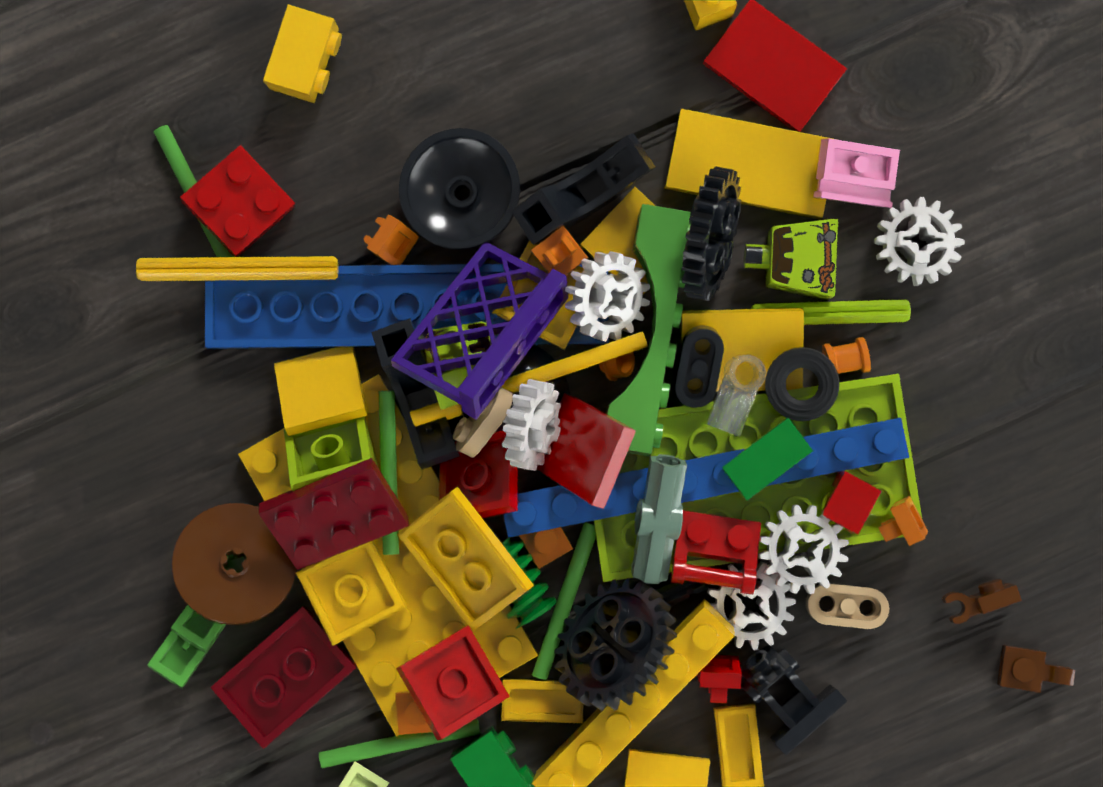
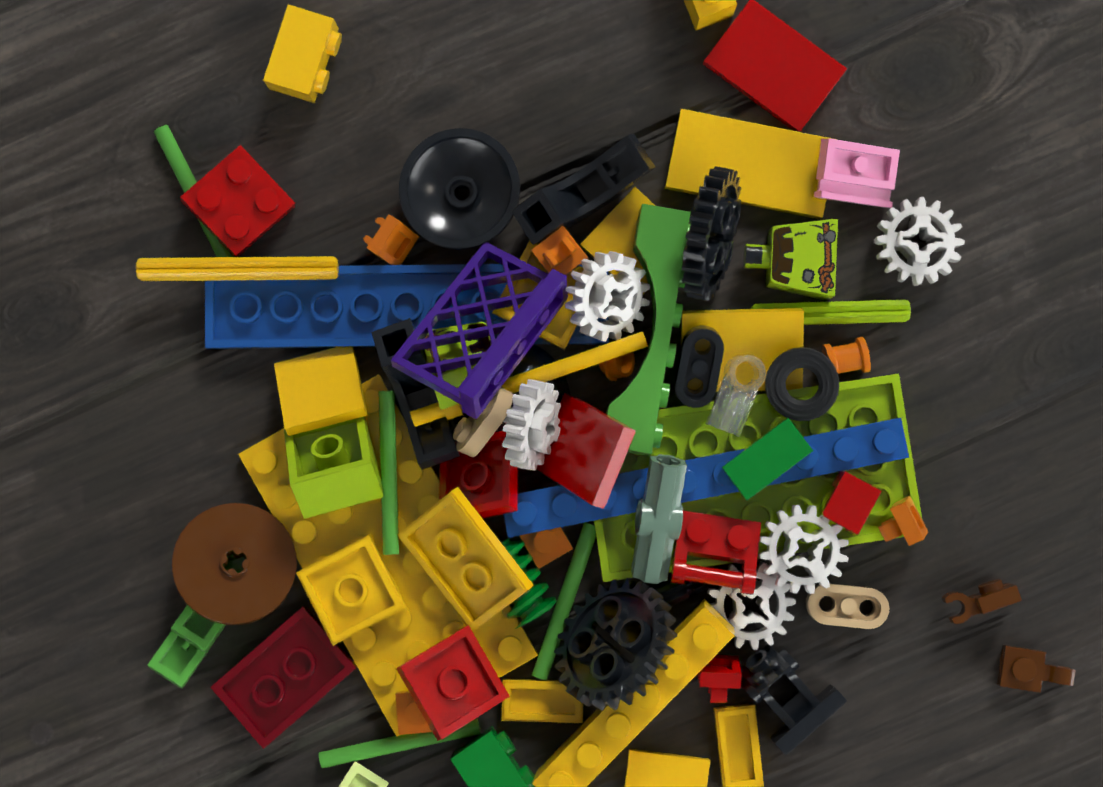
dark red plate [258,458,409,570] -> none

